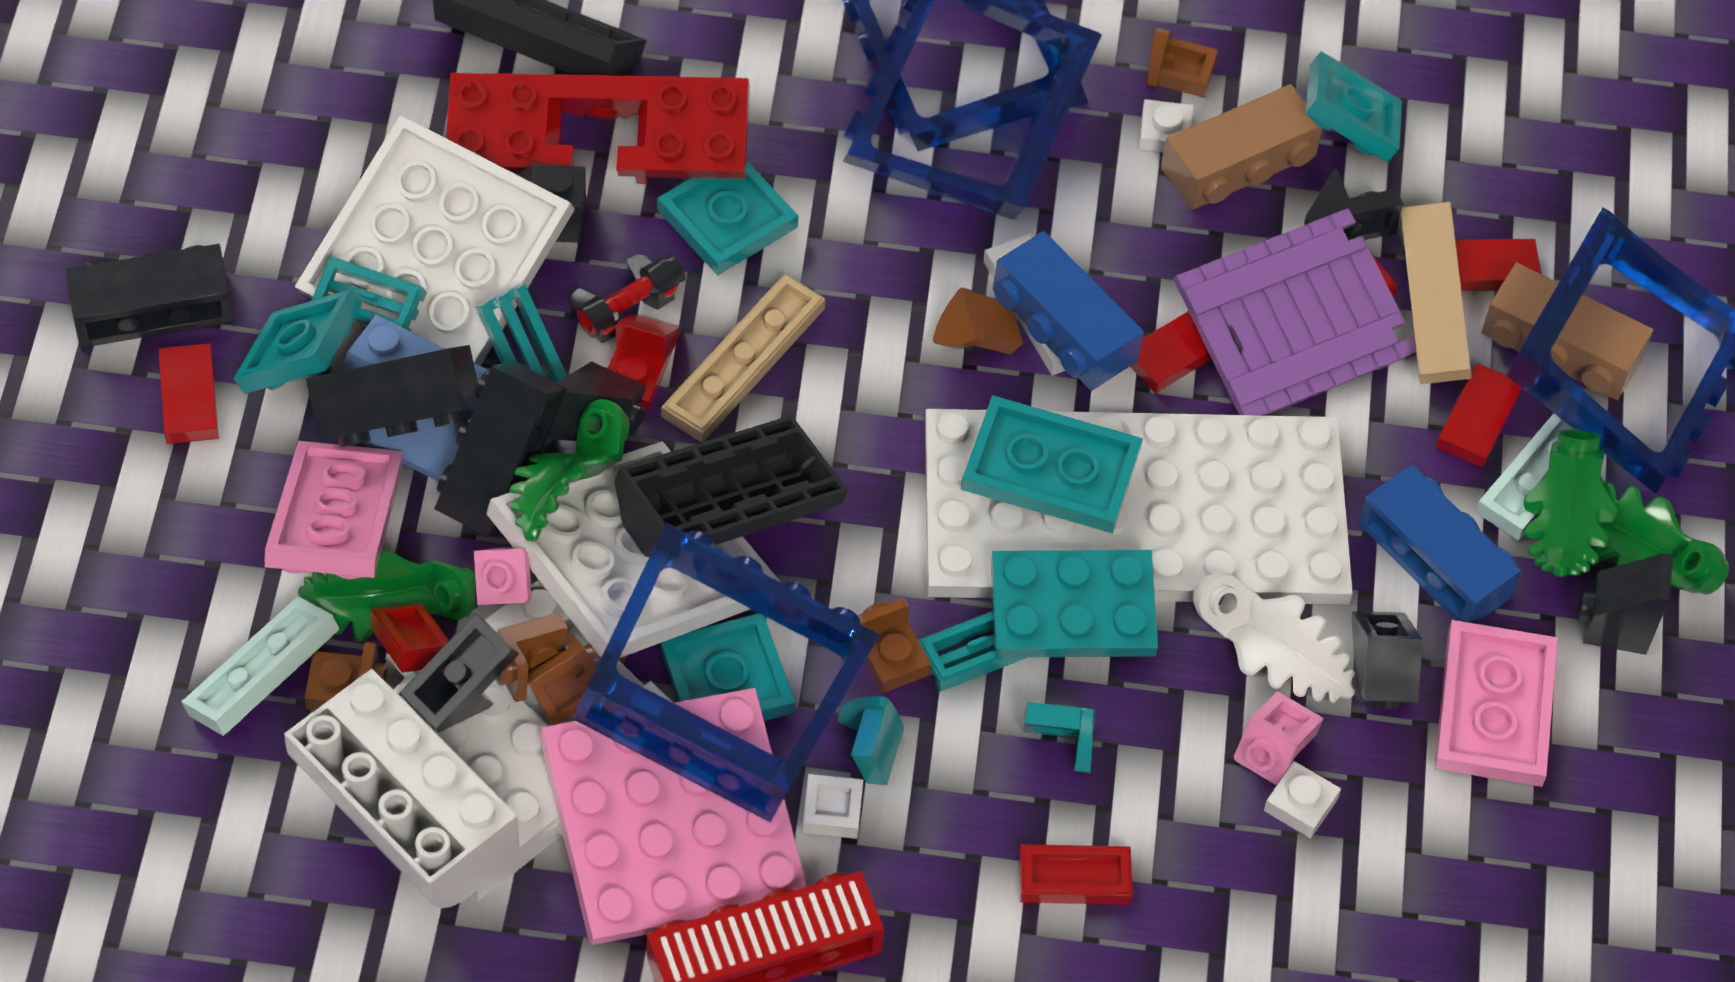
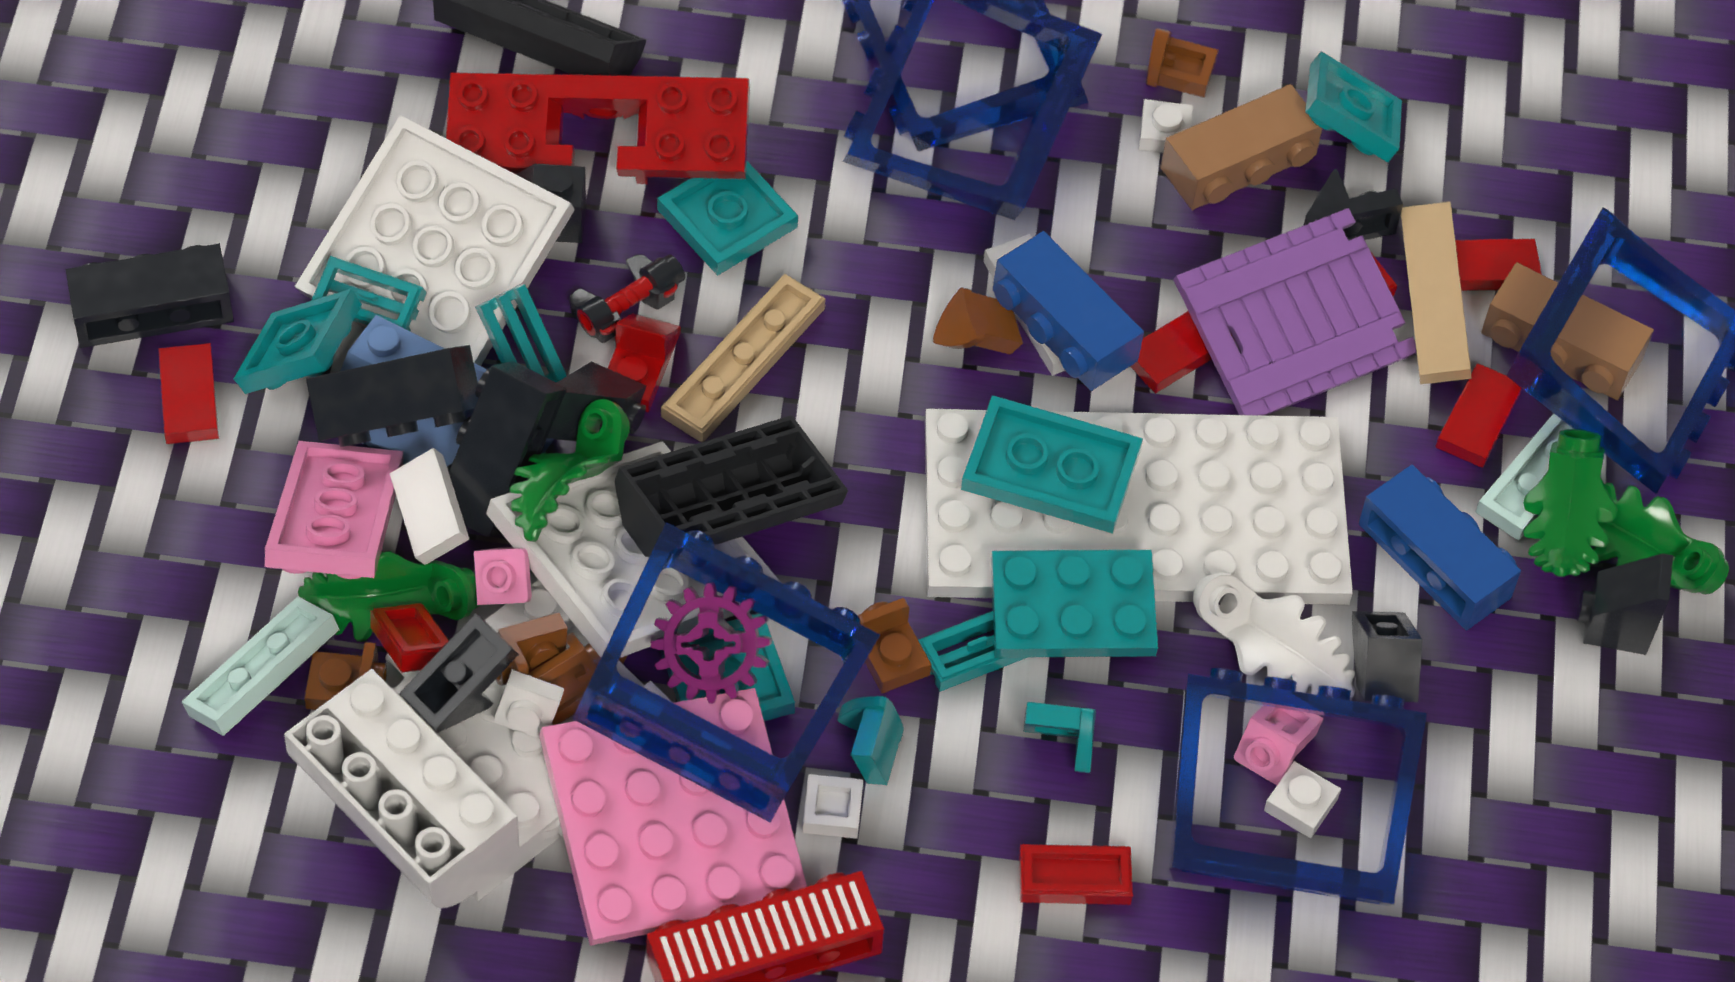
bright pink plate [1434,620,1558,787] -> none
none -> white tile [390,448,469,565]
none -> white plate [493,670,564,738]
none -> magenta gear [651,582,772,703]
none -> clear blue windscreen [1169,668,1427,906]

